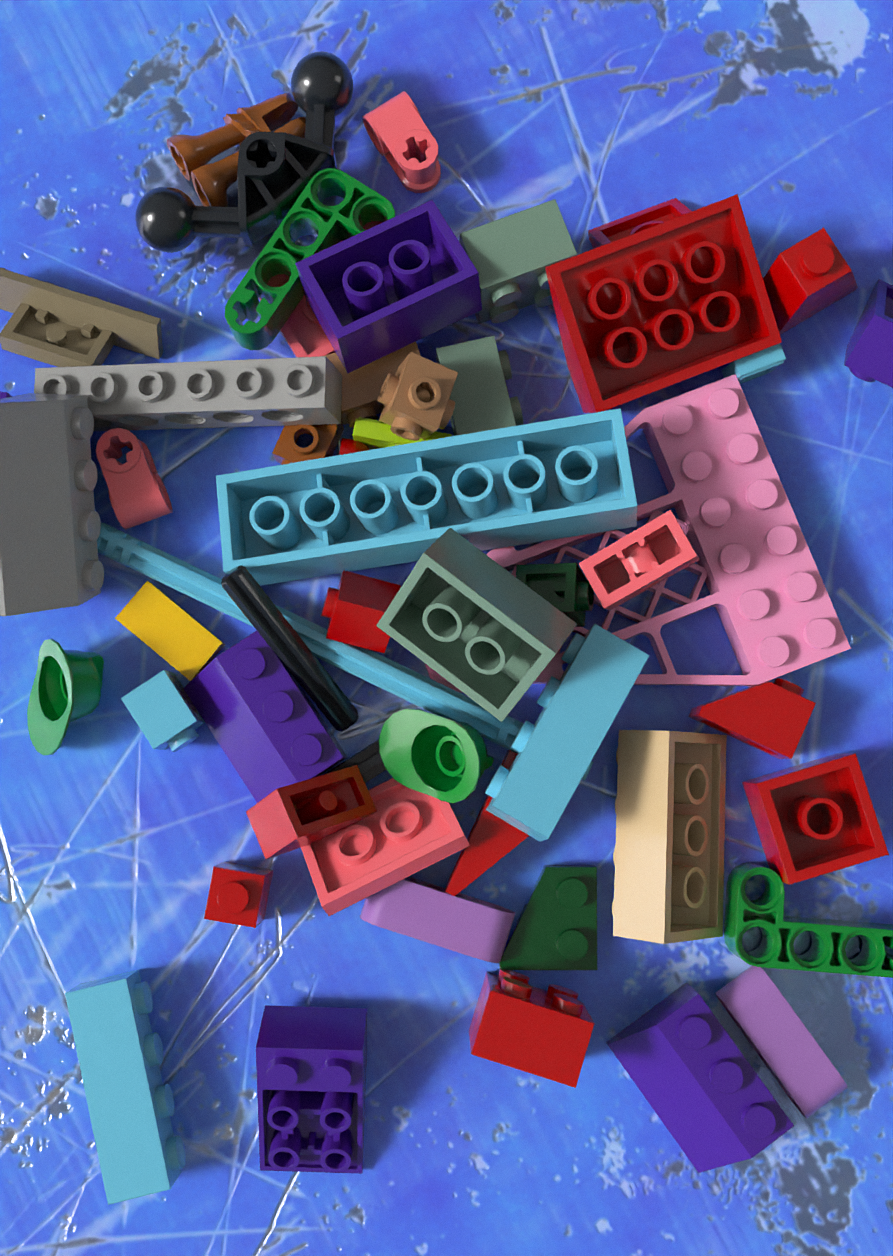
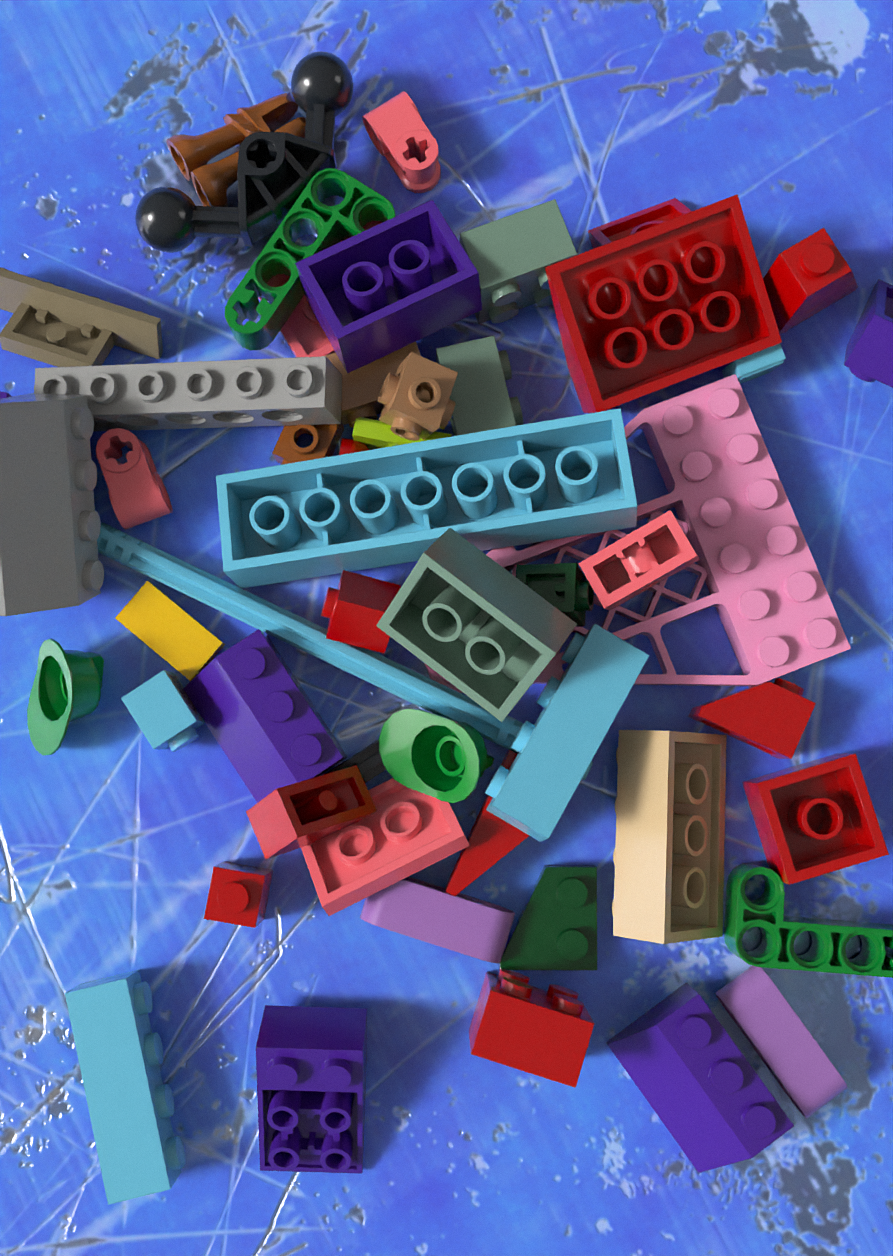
black axle [221,565,359,732] -> none

